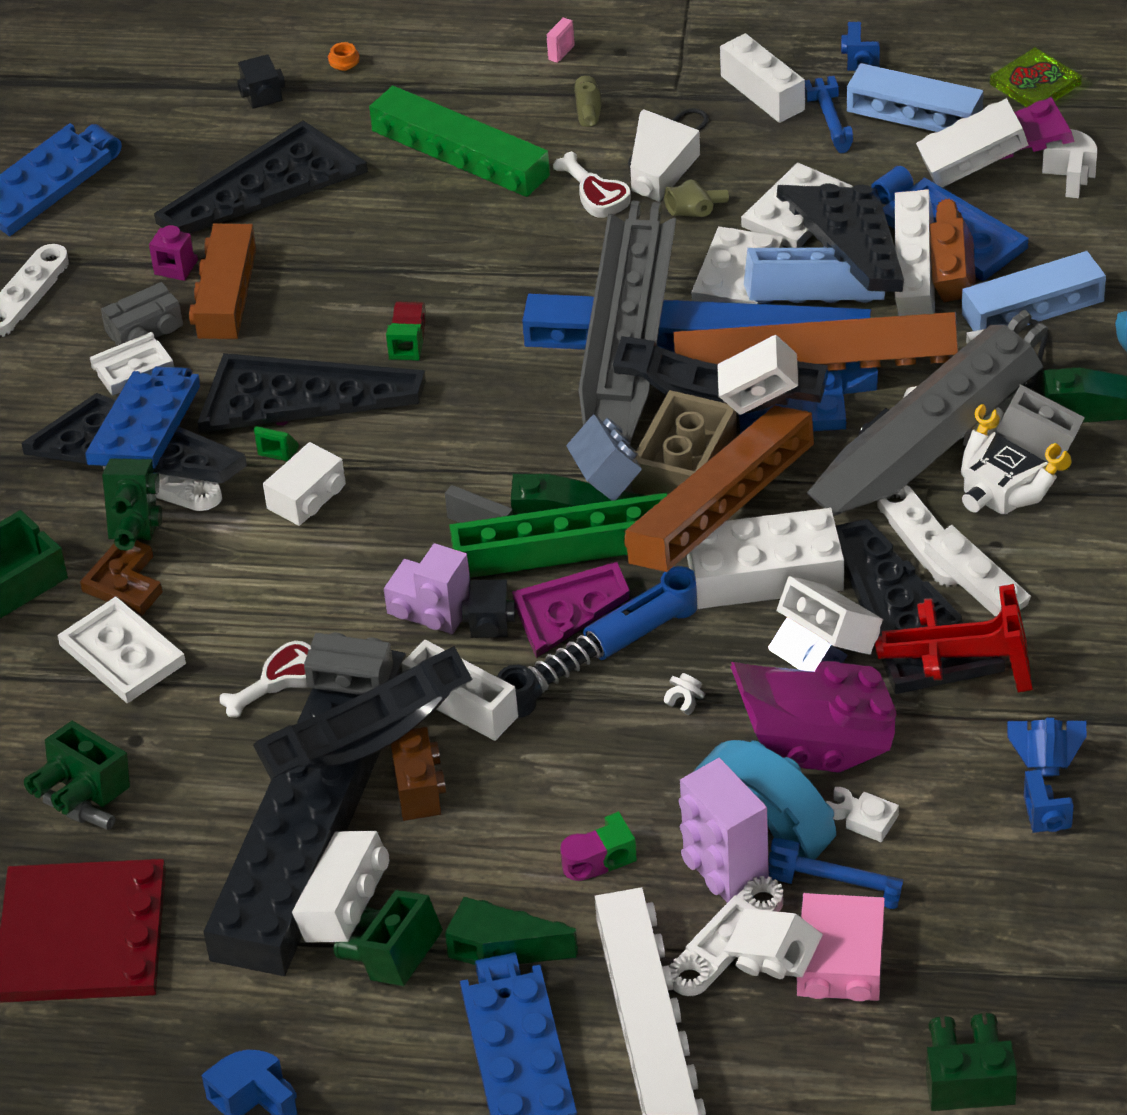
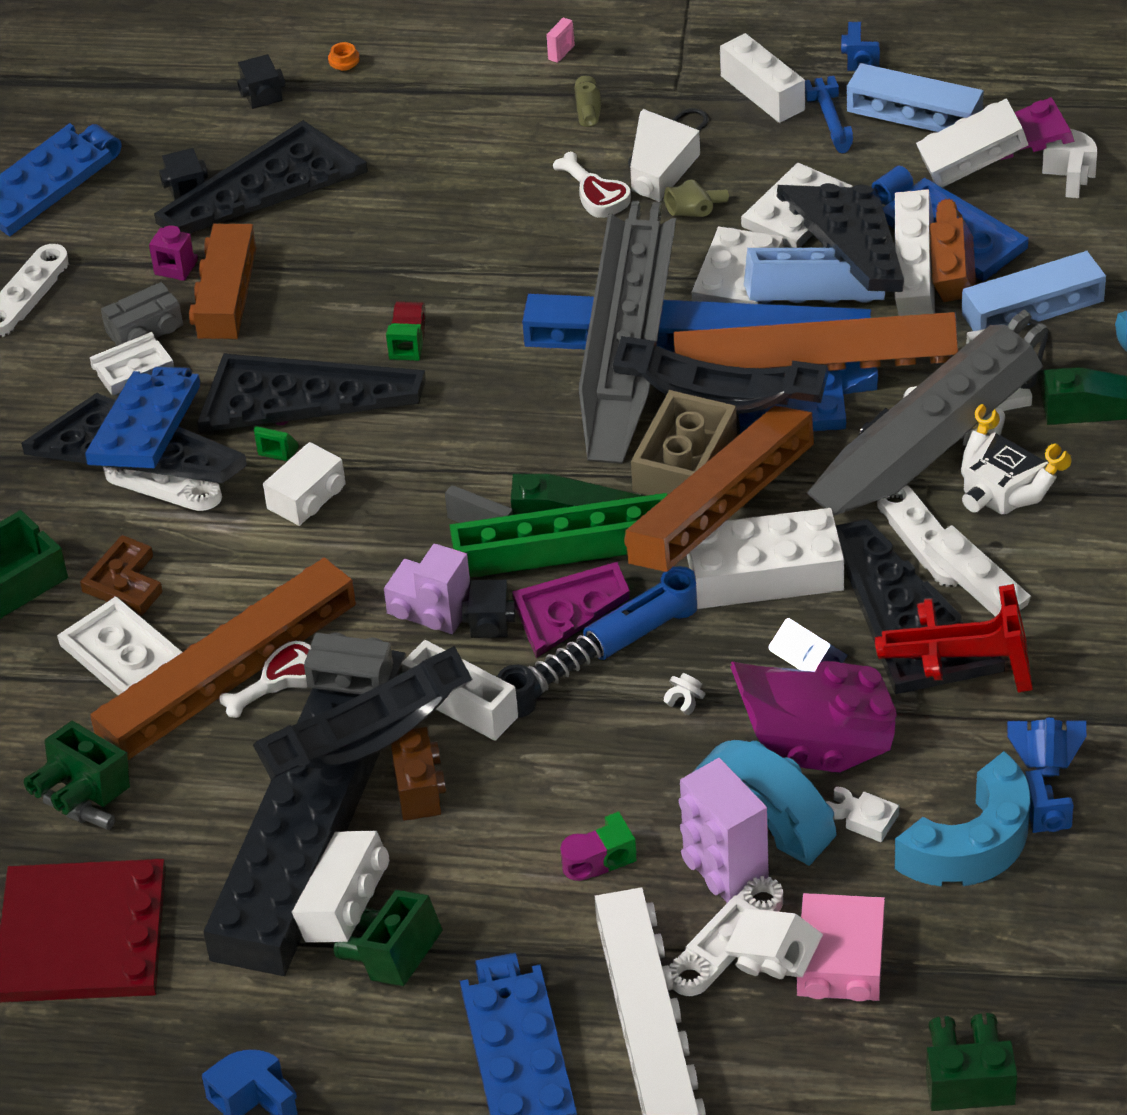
dark green brick [102,458,162,551] -> none
green brick [369,85,550,197] -> none
dark green slope [445,897,578,965] -> none
sand blue brick [566,414,642,501] -> none
white brick [718,335,798,415] -> none
blue hinge [768,838,904,909] -> none
white brick [776,576,883,655] -> none
clear neon green tile [990,47,1082,107] -> none
light grey brick [995,384,1085,462] -> none
none -> dark orange brick [90,557,356,760]
none -> black brick [159,148,208,201]
none -> dark azure brick [895,751,1030,887]

